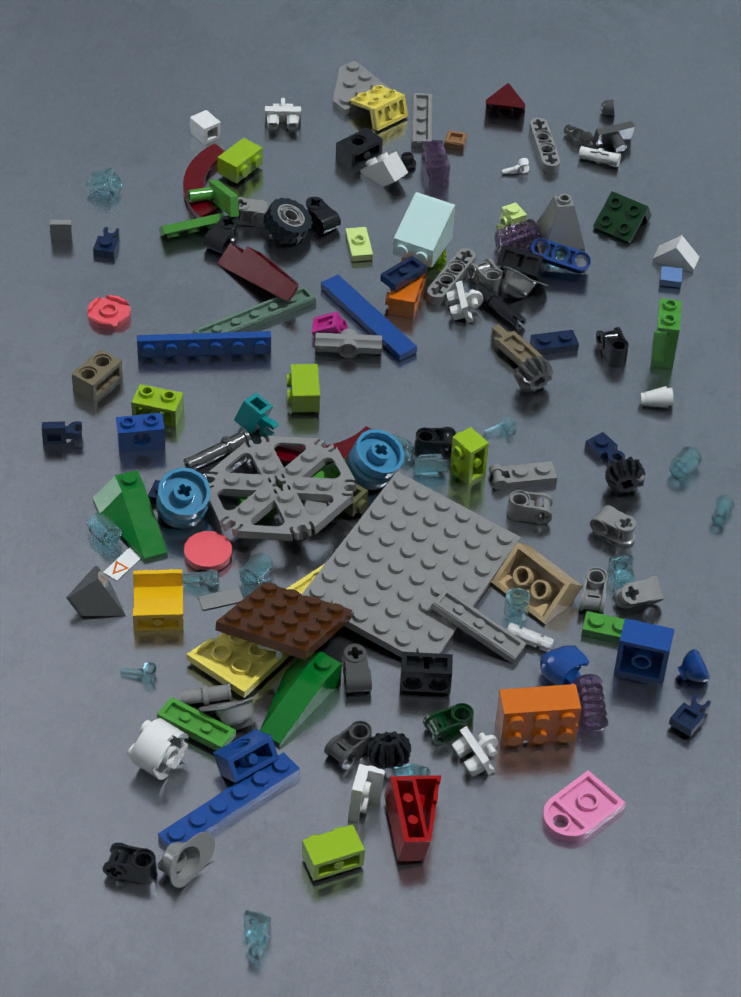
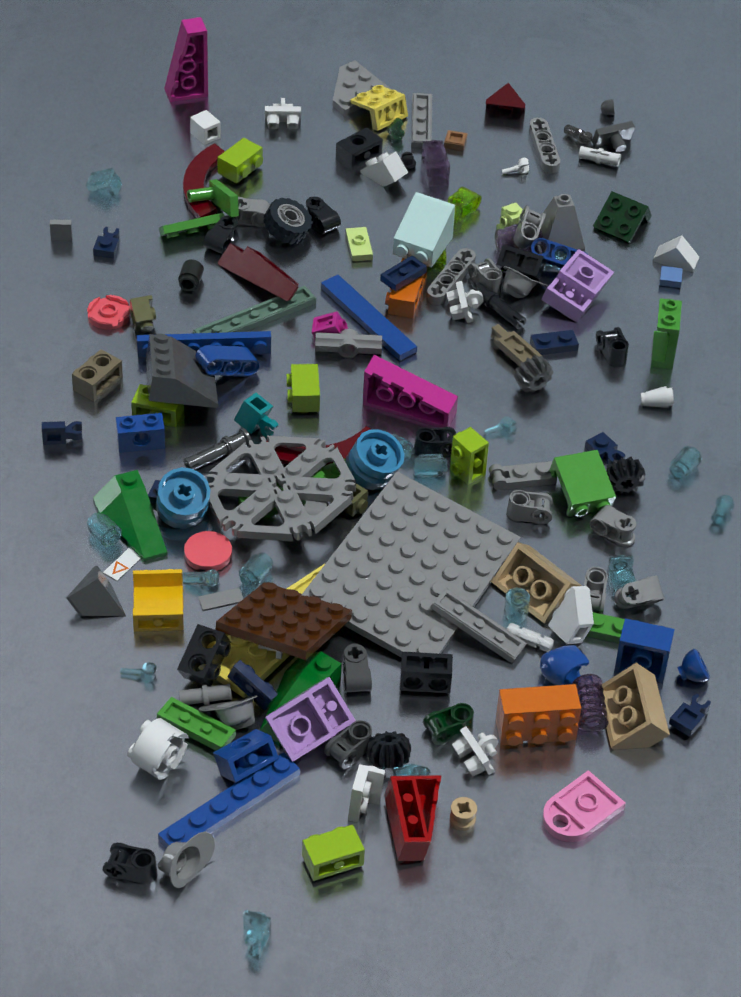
none -> olive brick [129,295,156,332]
none -> dark grey slope [146,333,218,408]
none -> dark pink wedge [164,17,208,102]
none -> black brick [177,624,231,687]
none -> pearl dark grey brick [178,259,204,291]
none -> blue beam [195,345,260,376]
none -> dark blue plate [228,660,278,711]
none -> lavender slope [265,677,356,762]
none -> dark pink wedge [363,355,458,428]
none -> clear green arm [387,118,405,141]
none -> clear neon green piece [448,186,482,223]
none -> tan wheel [450,797,477,831]
none -> light grey piece [513,205,546,249]
none -> lavender slope [541,249,614,323]
none -> white slope [548,586,594,644]
none -> bright green panel [549,450,616,517]
none -> tan slope [597,663,670,750]

